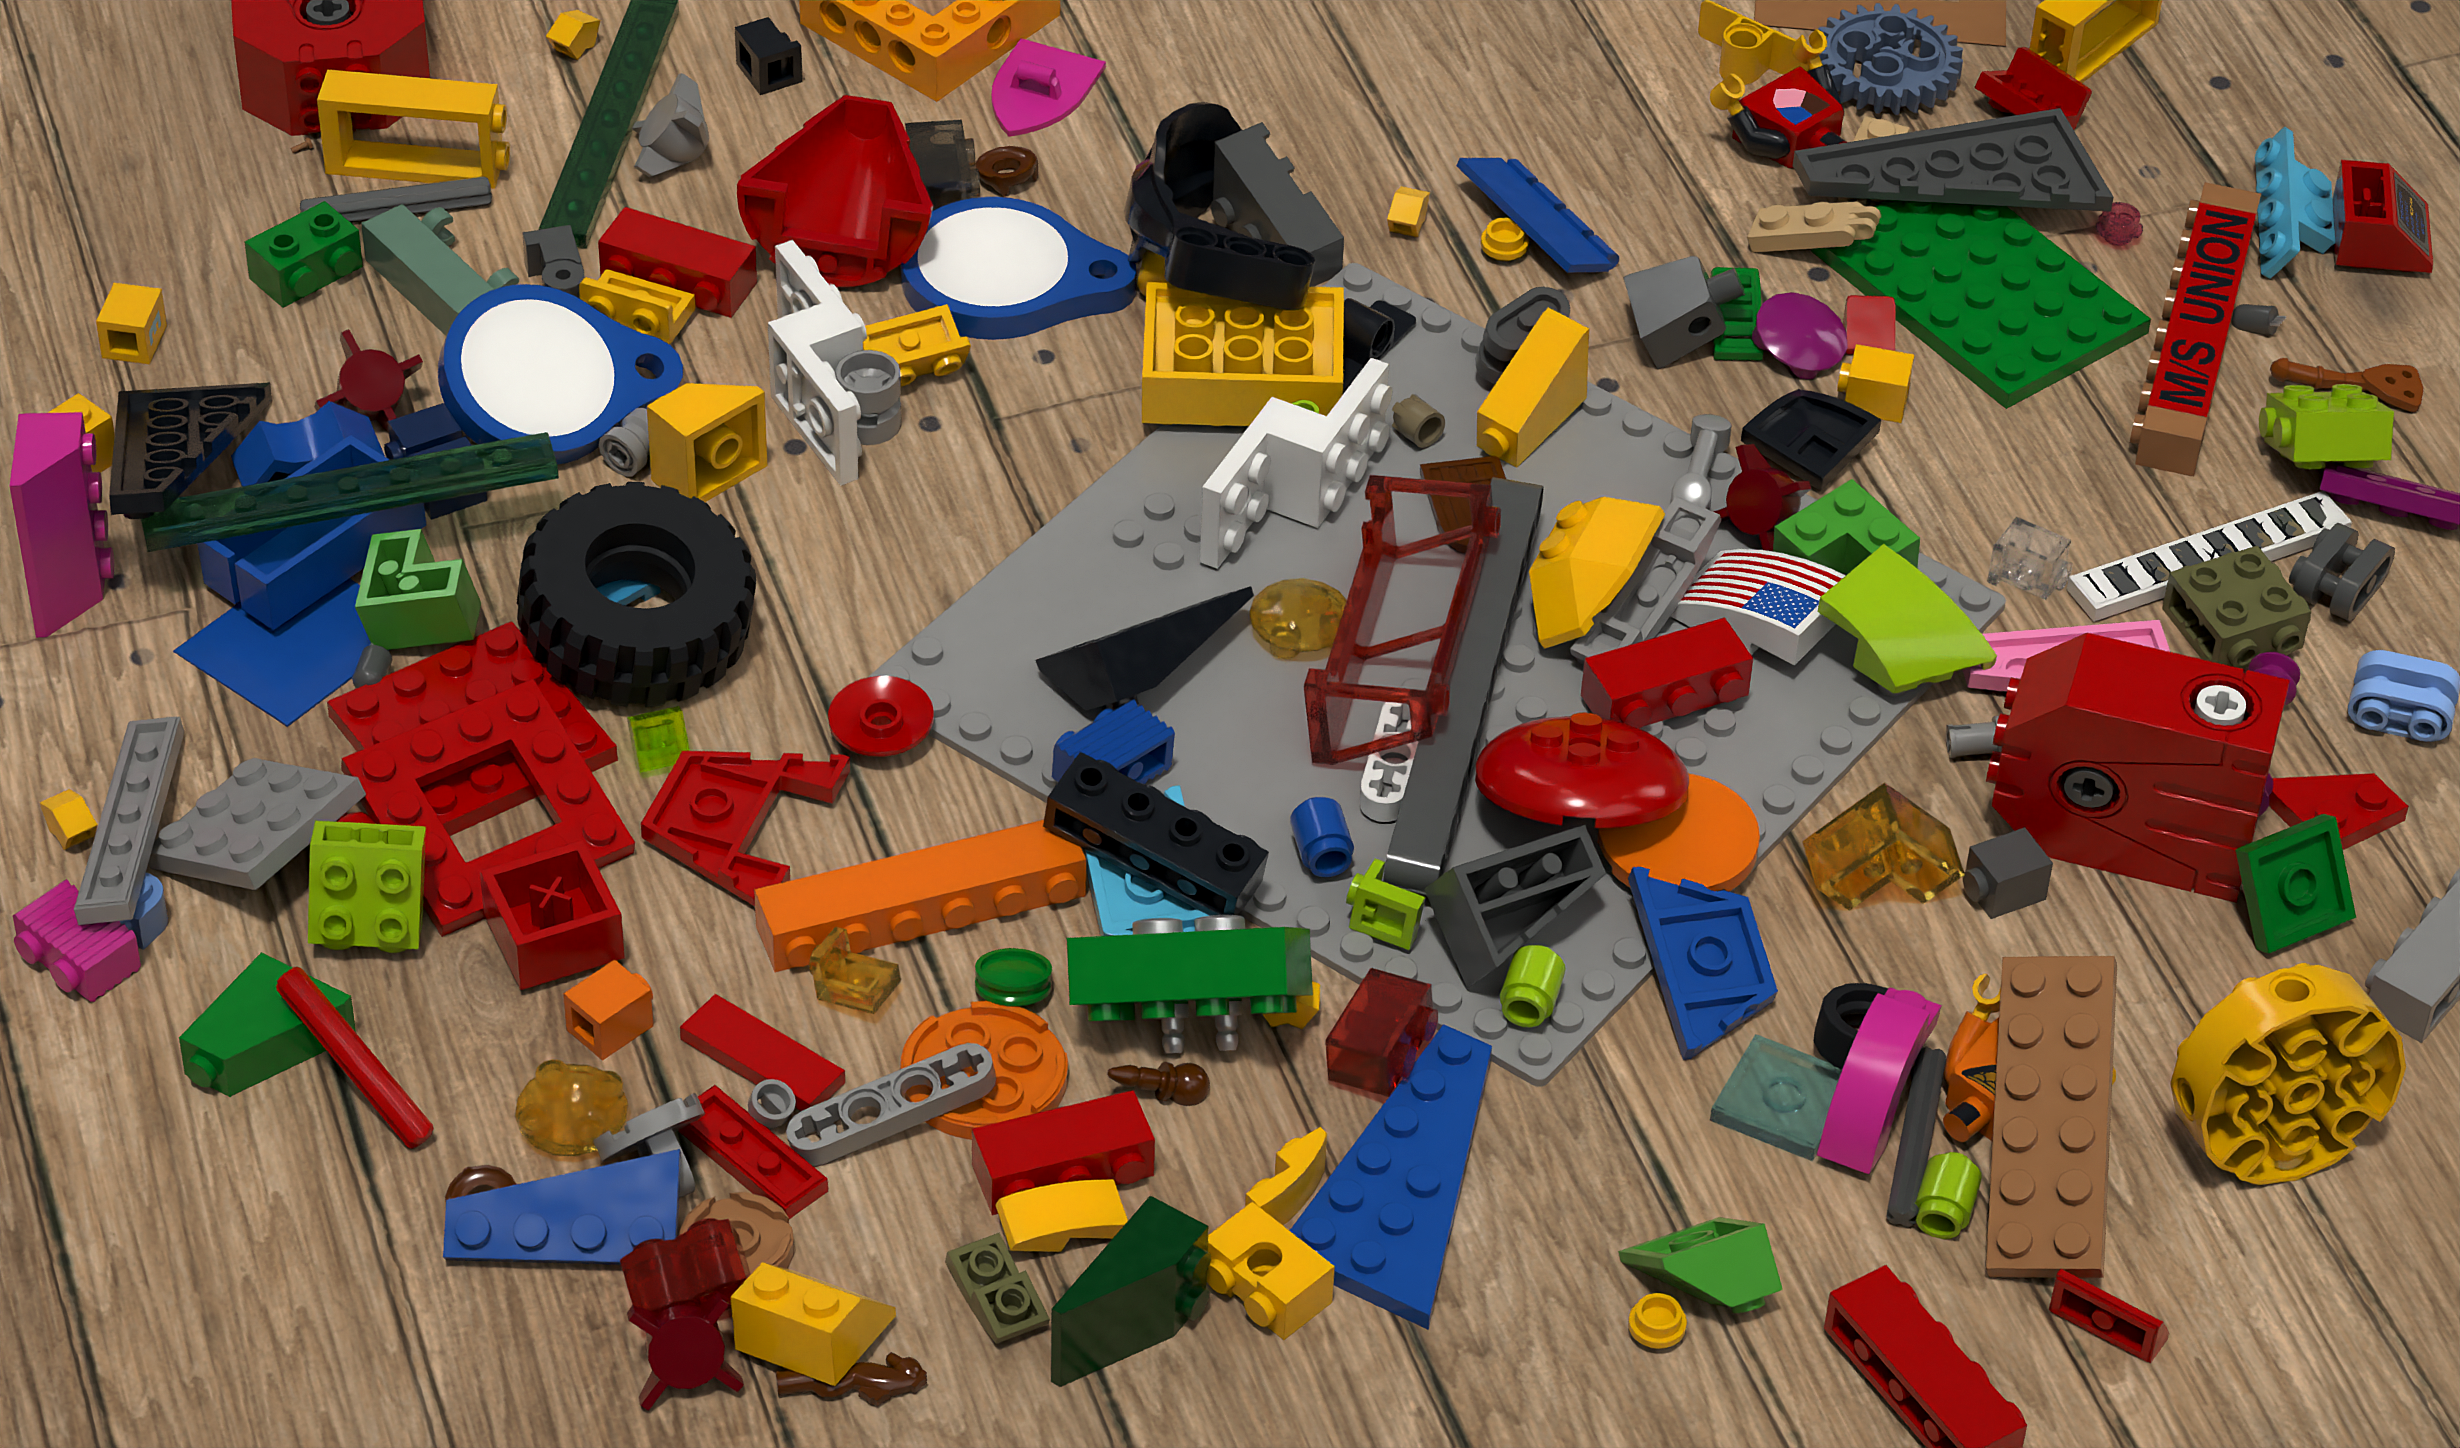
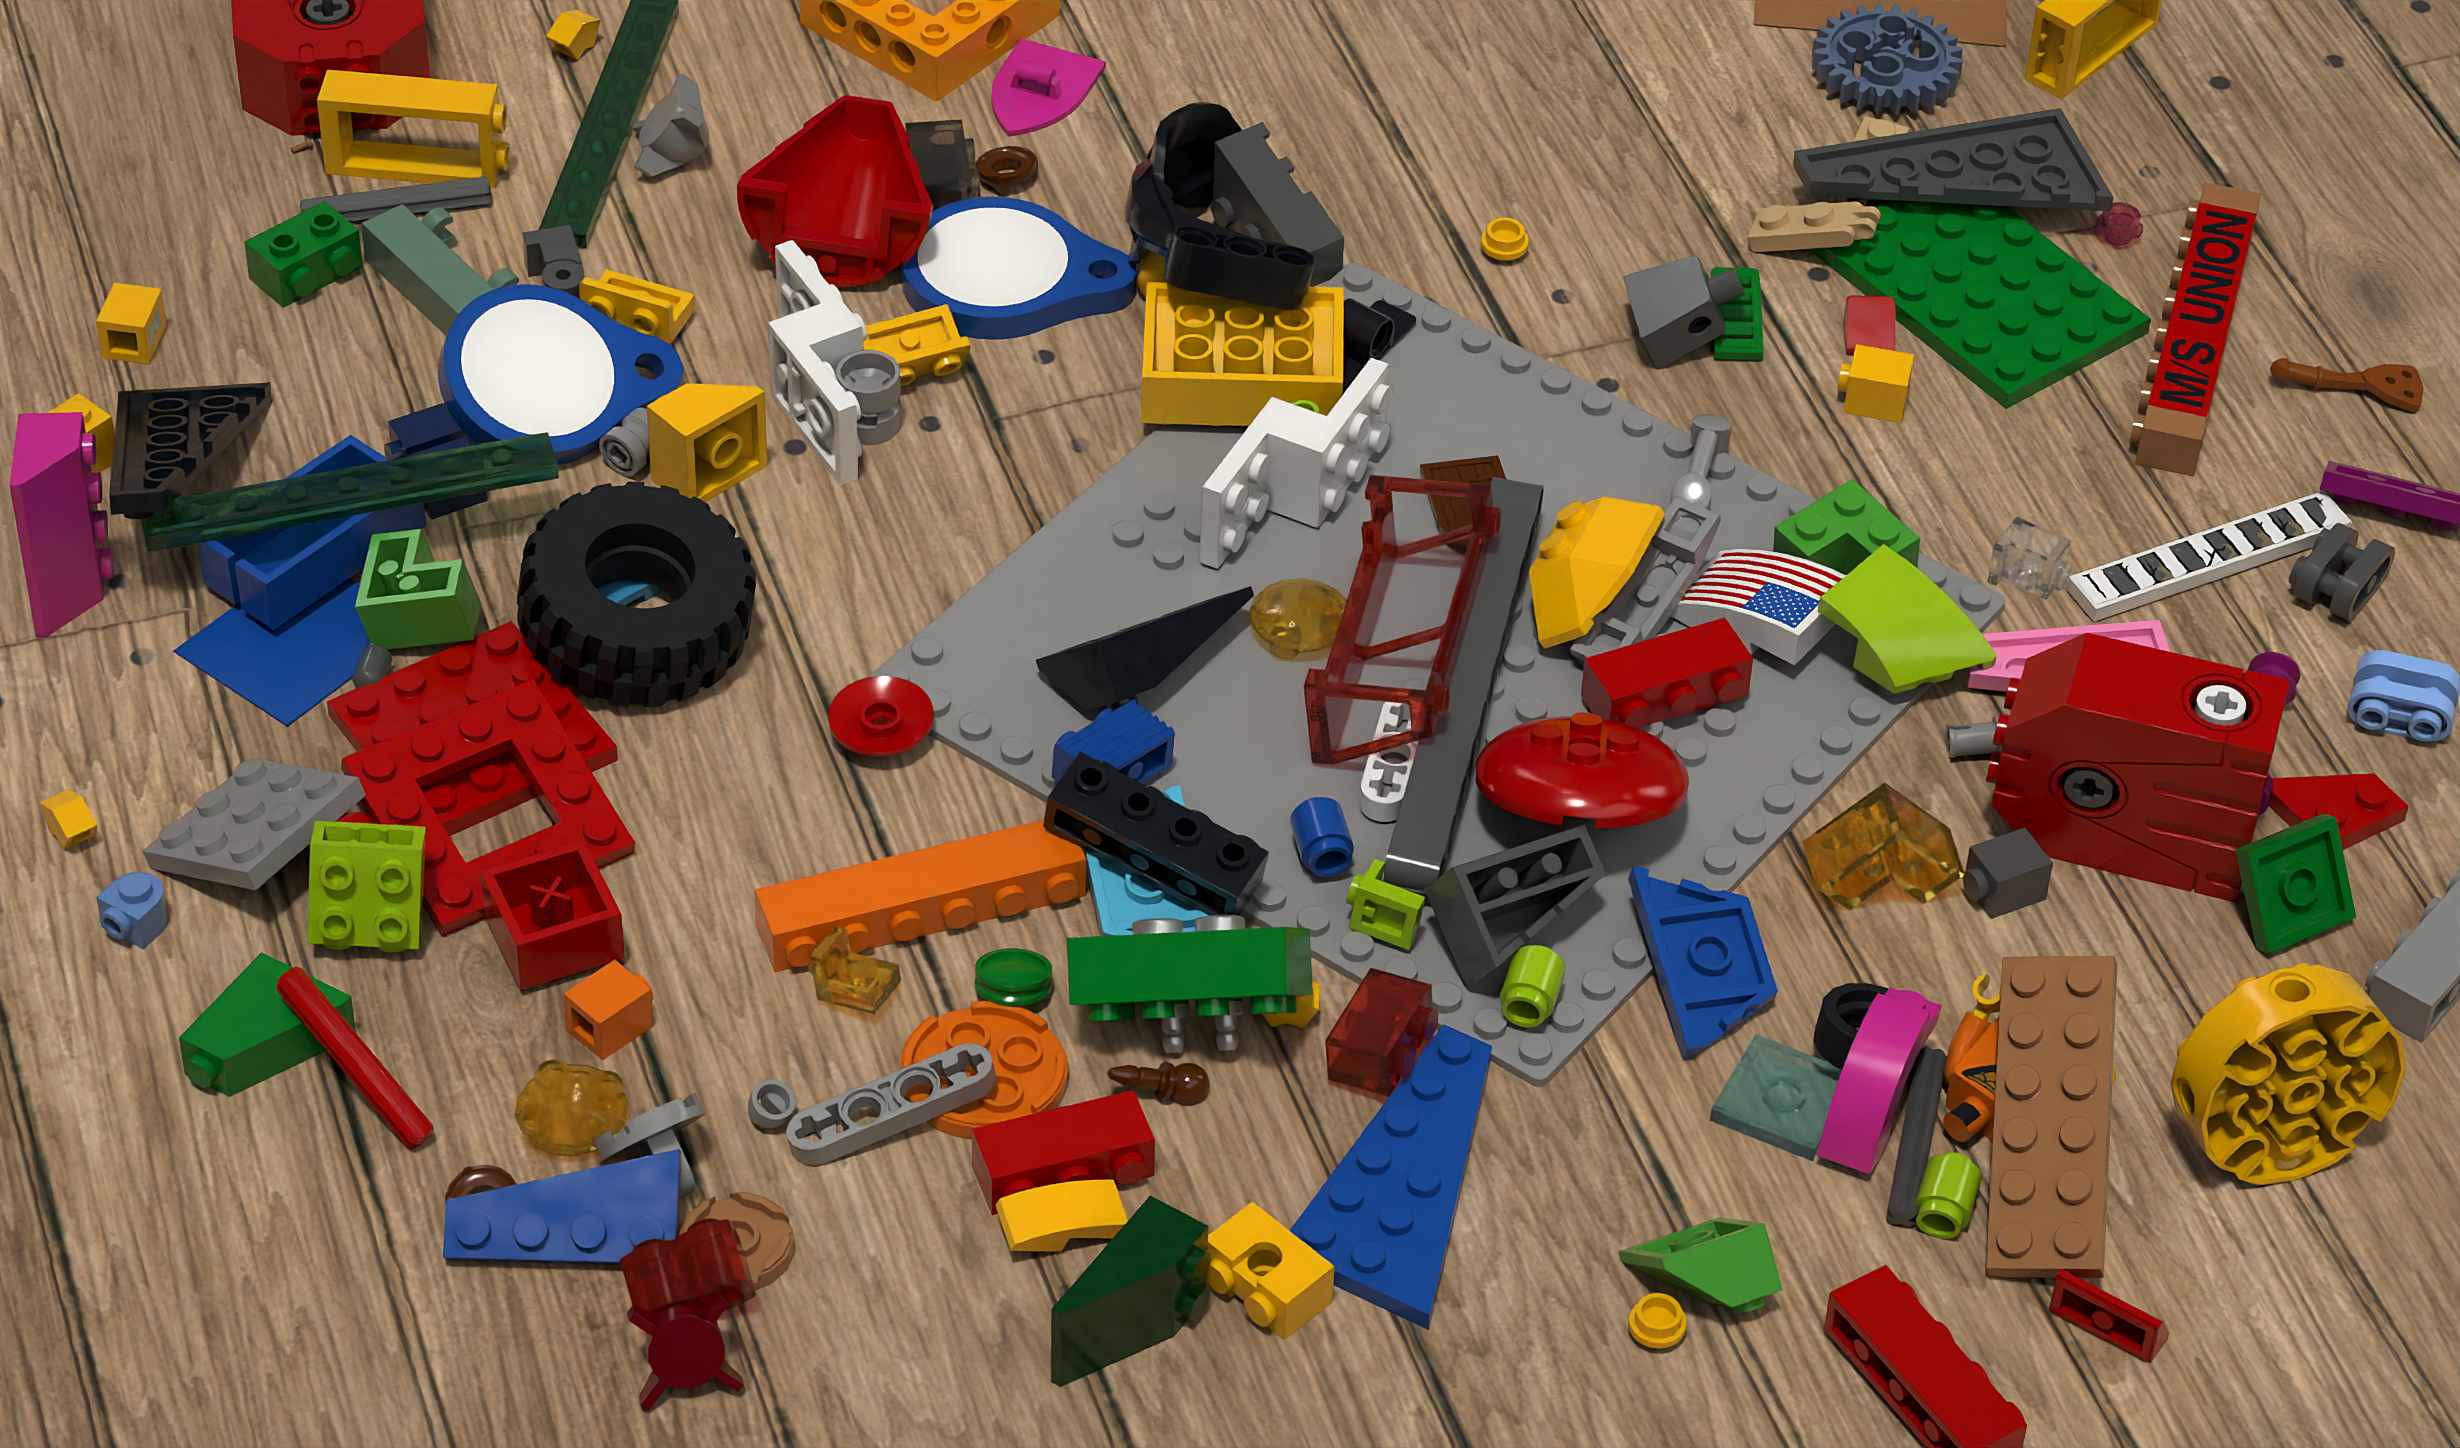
dark pink brick [13,879,141,1002] -> none
light grey tile [74,716,184,925] -> none
blue brick [231,401,385,498] -> none
dark red piece [314,329,423,433] -> none
red brick [598,207,757,318] -> none
clear neon green tile [627,706,690,773] -> none
red wing [641,751,850,906] -> none
red tile [678,1085,828,1219] -> none
red tile [680,994,845,1111] -> none
yellow slope [731,1262,896,1386] -> none
black brick [735,17,802,95] -> none
reddish brown animal [776,1352,927,1407] -> none
olive slope [945,1232,1050,1344] -> none
yellow slope [1245,1127,1327,1226] -> none
yellow piece [1387,186,1430,237] -> none
dark tan hose [1392,394,1445,448] -> none
blue windscreen [1456,158,1619,273] -> none
dark grey brick [1475,286,1570,384] -> none
yellow slope [1477,307,1589,468] -> none
orange tile [1597,773,1760,892] -> none
yellow piece [1698,0,1811,85] -> none
torso [1710,29,1847,169] -> none
dark red piece [1714,444,1811,552] -> none
black plate [1741,389,1881,491] -> none
magenta dish [1752,292,1848,380] -> none
red bracket [1974,47,2092,130] -> none
olive brick [2162,545,2311,668] -> none
dark grey piece [2231,304,2286,335] -> none
medium azure bracket [2255,127,2335,279] -> none
lime brick [2259,384,2394,469] -> none
red slope [2333,160,2433,273] -> none

